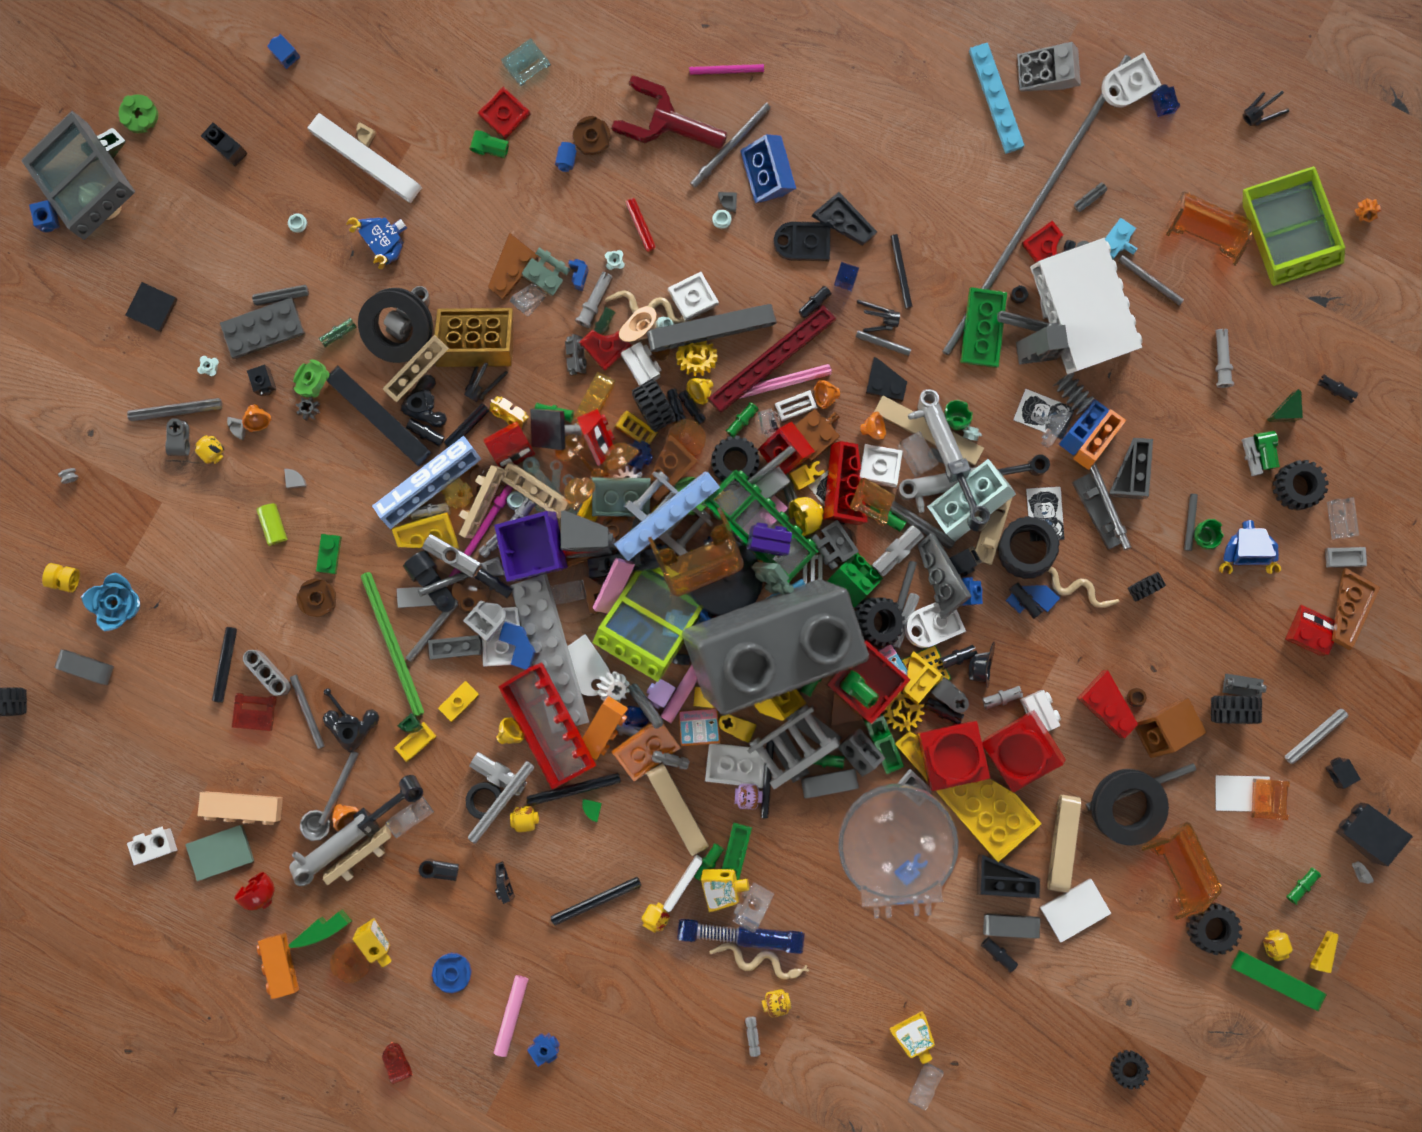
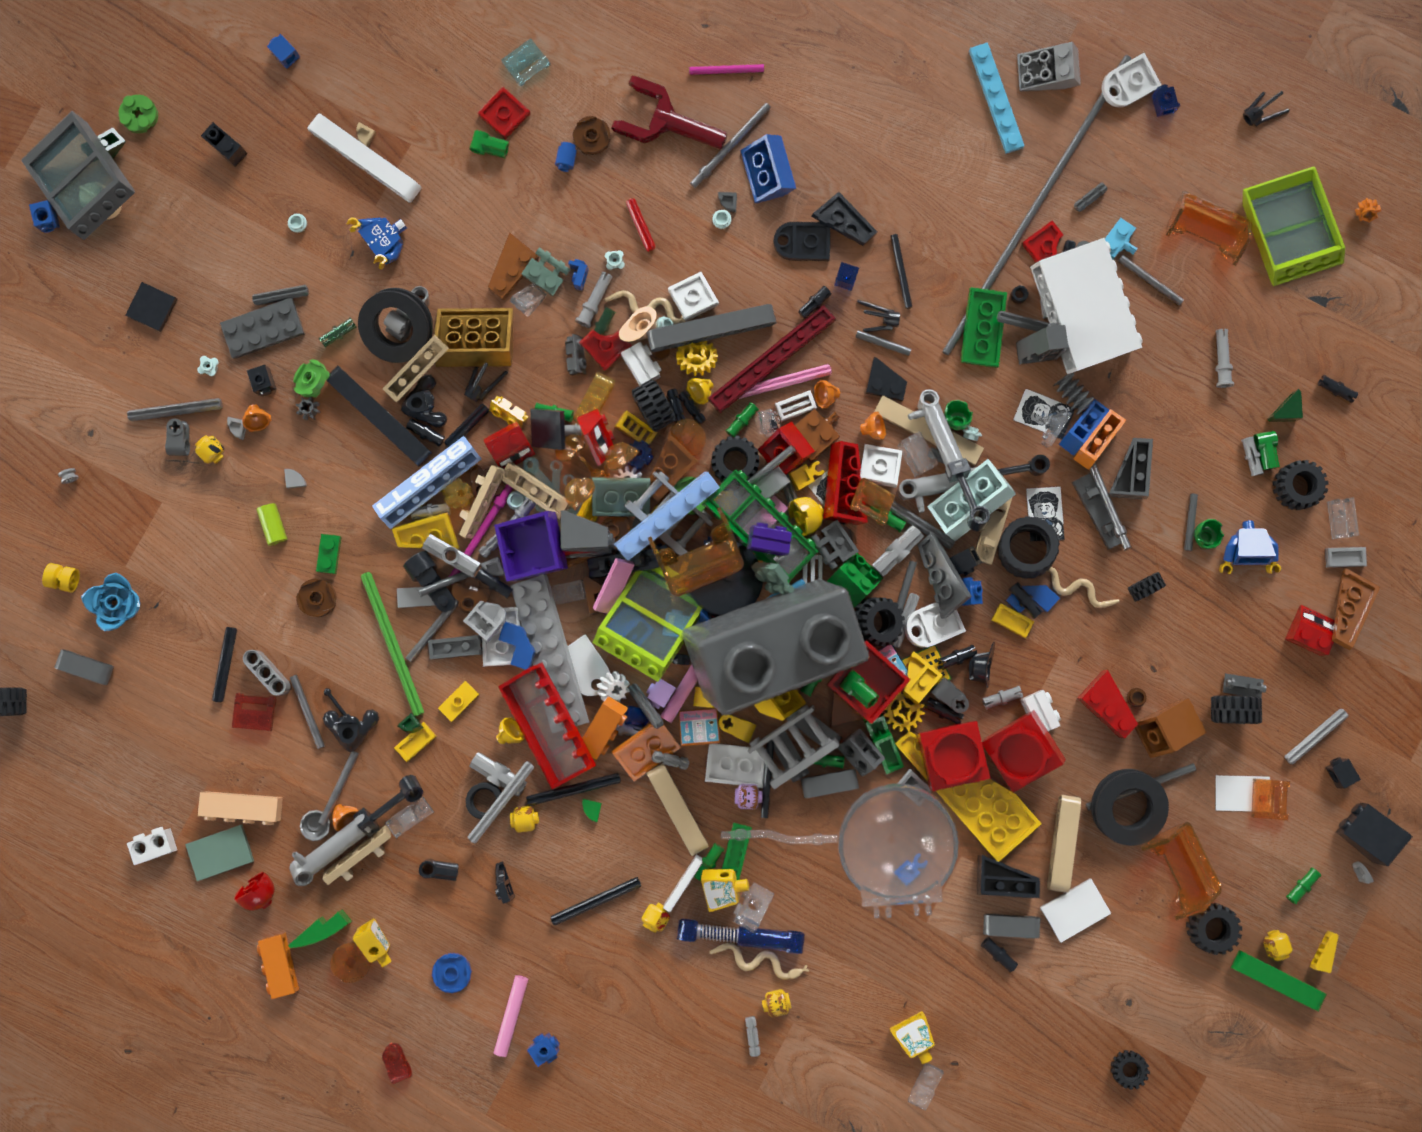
none -> clear bar [721,829,837,845]
none -> yellow tile [991,603,1035,639]

